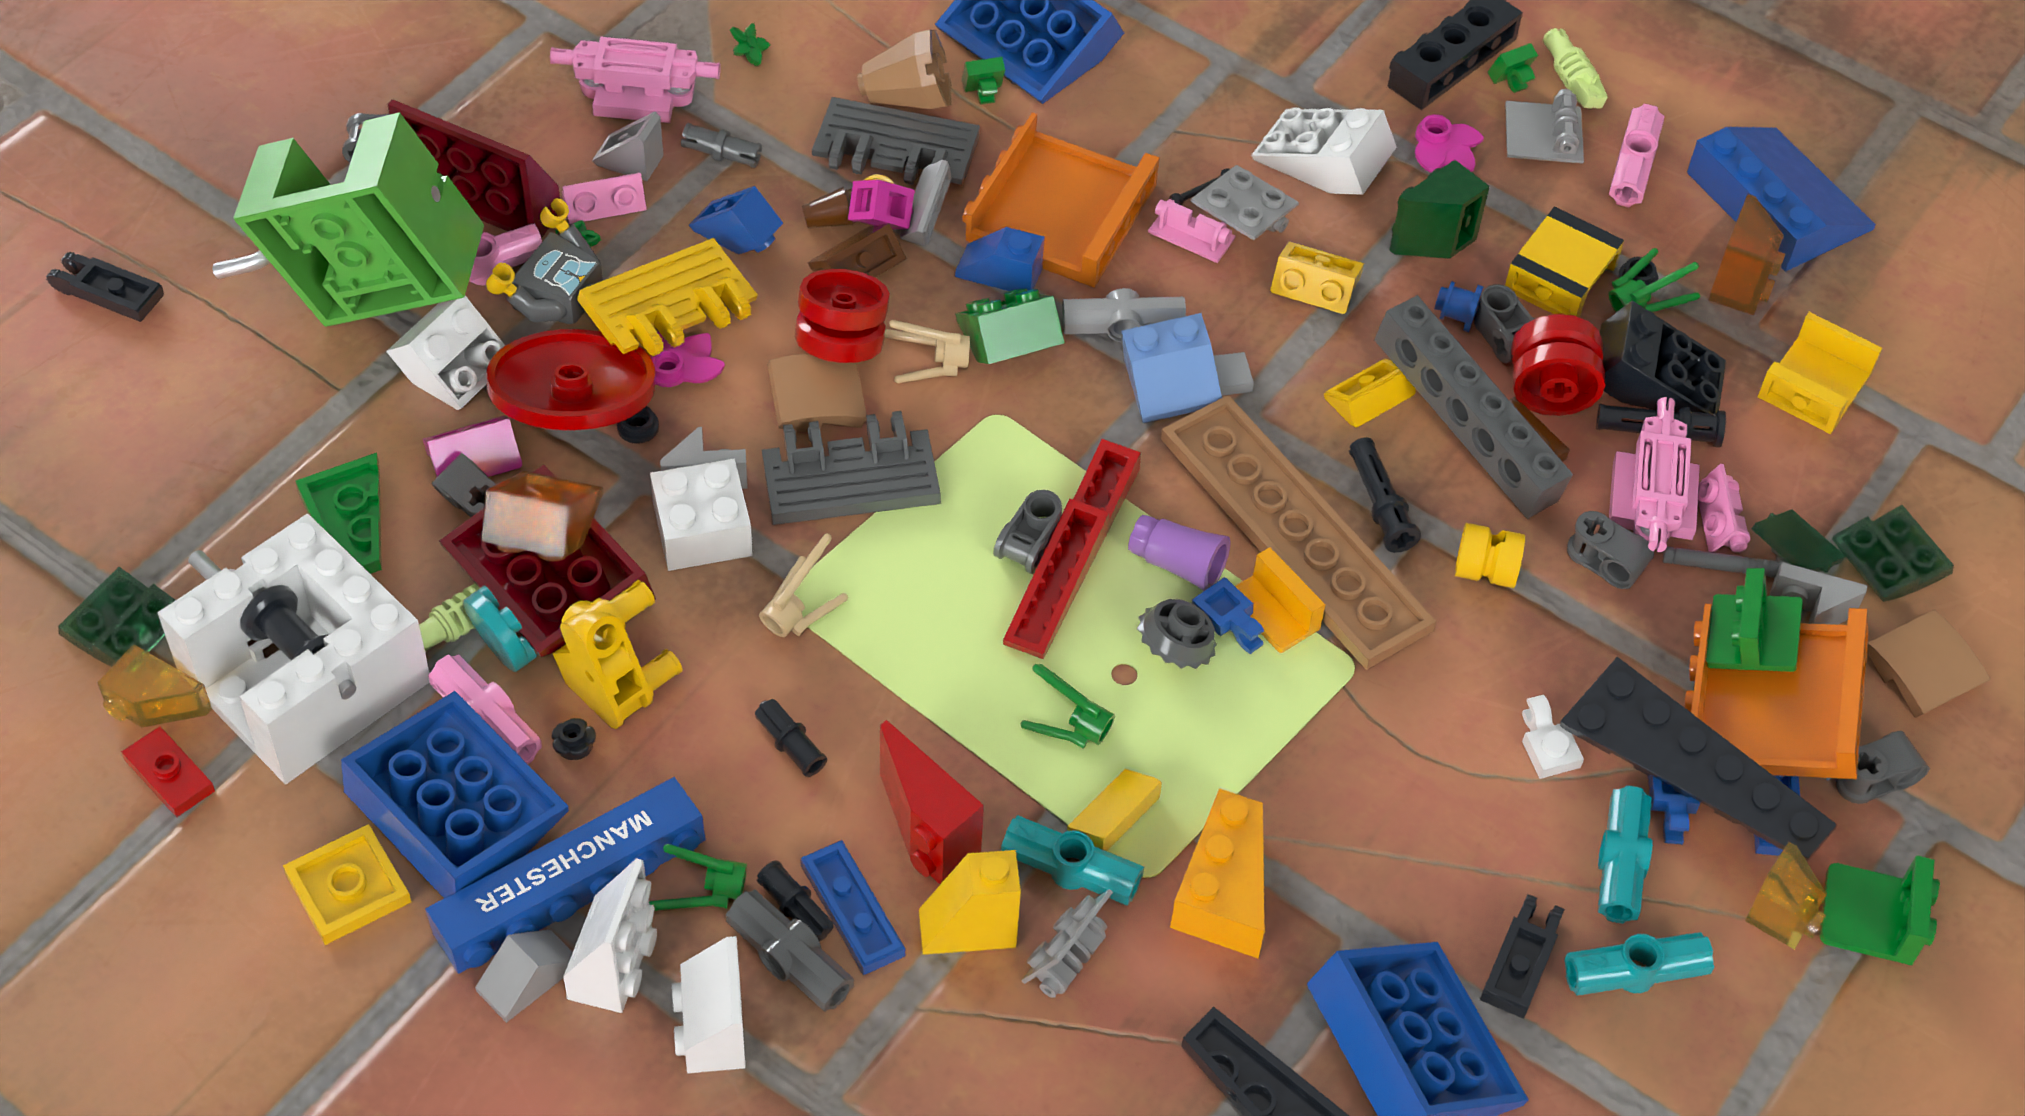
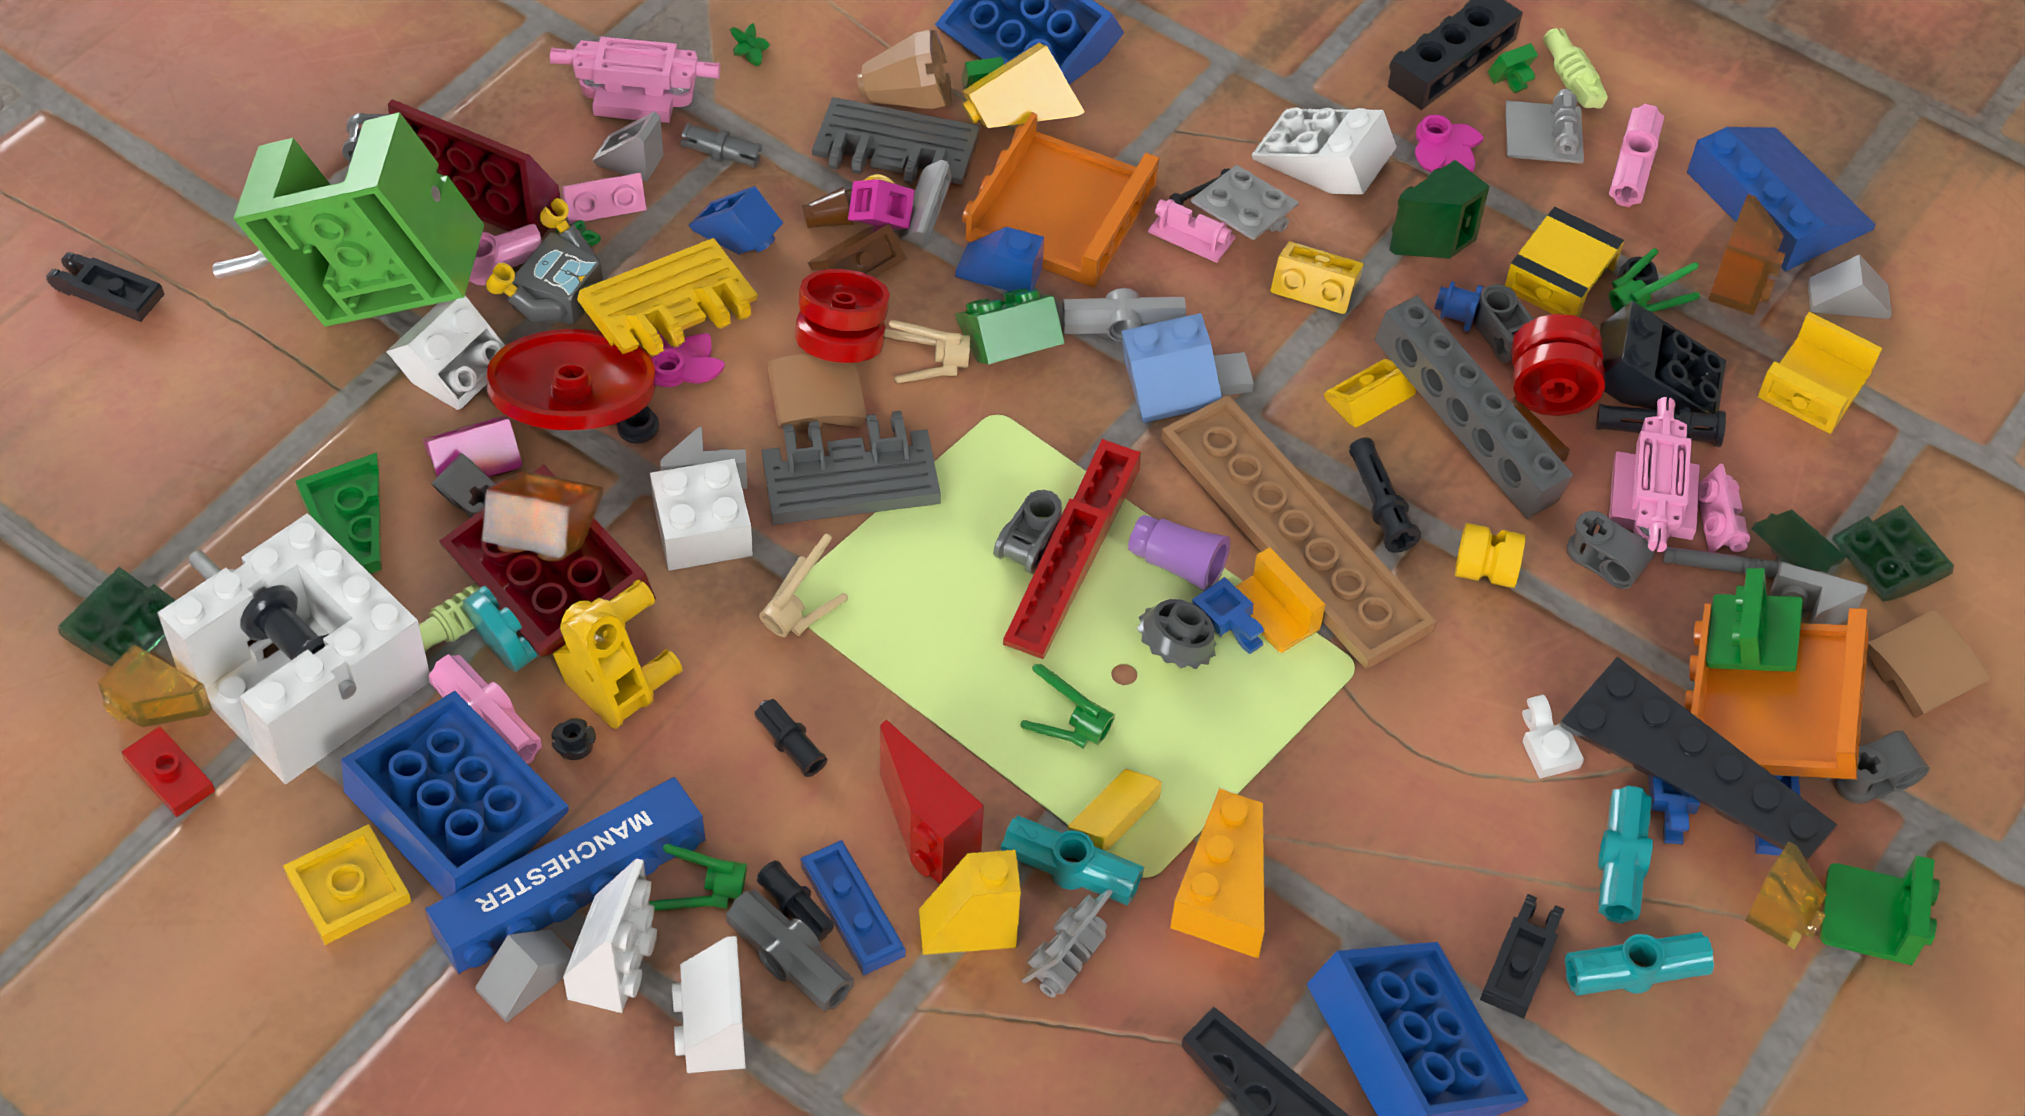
none -> yellow slope [962,43,1085,128]
none -> light grey slope [1808,255,1892,319]

